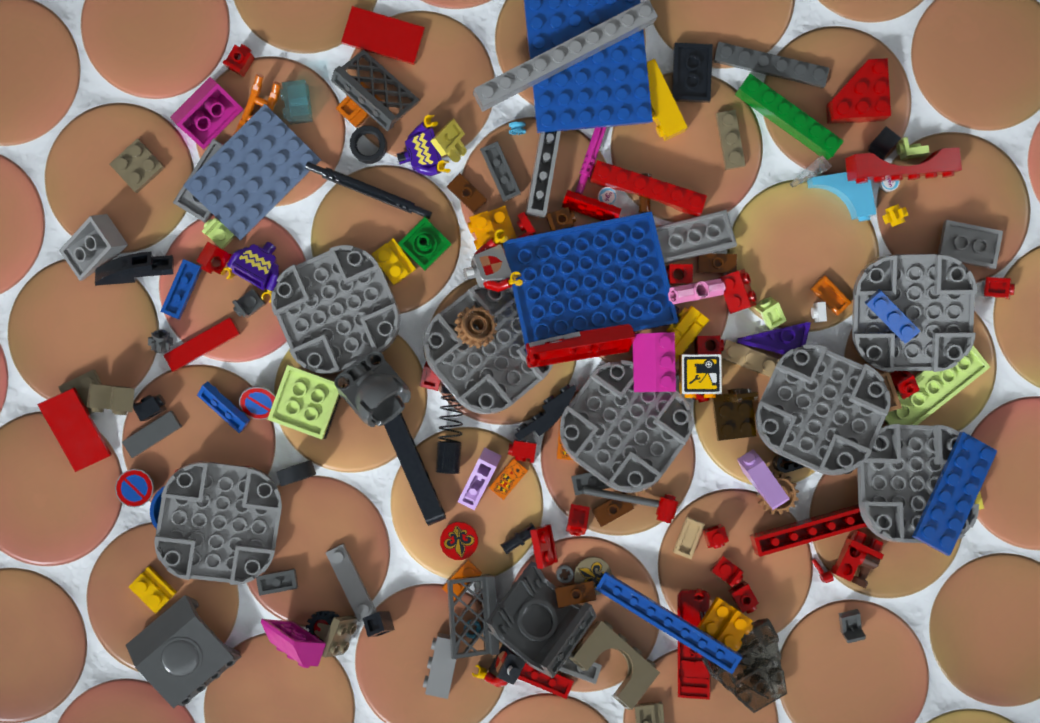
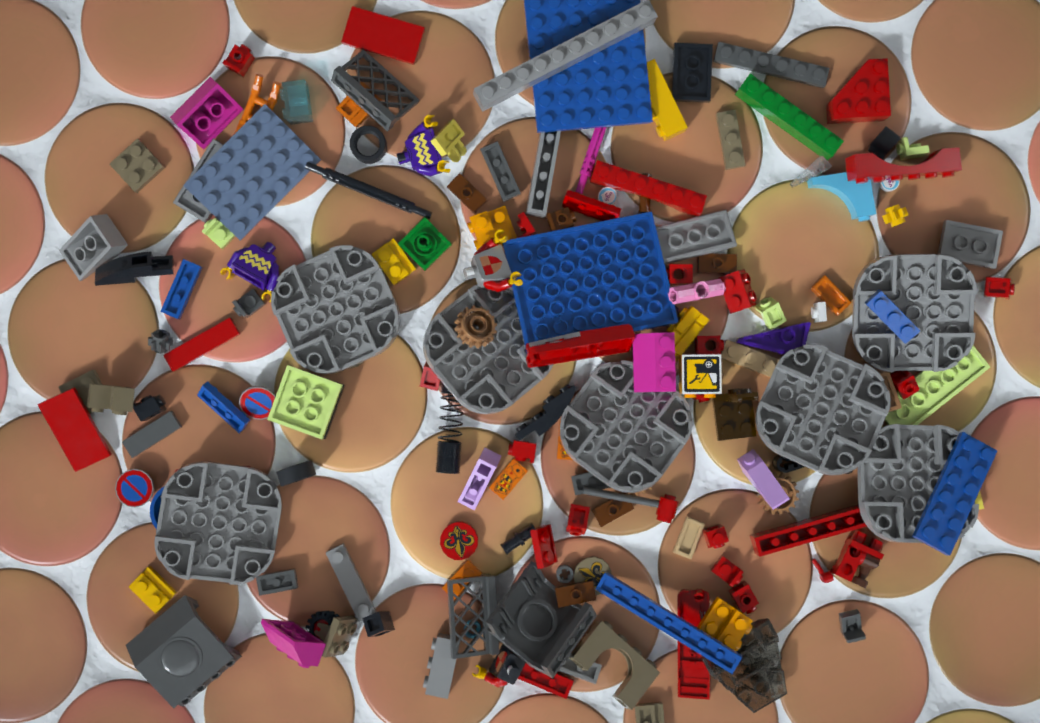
red brick [196,241,231,274] -> none
dark grey piece [334,351,411,427] -> none
black beam [373,362,446,526] -> none
medium azure bush [509,122,526,135] -> none

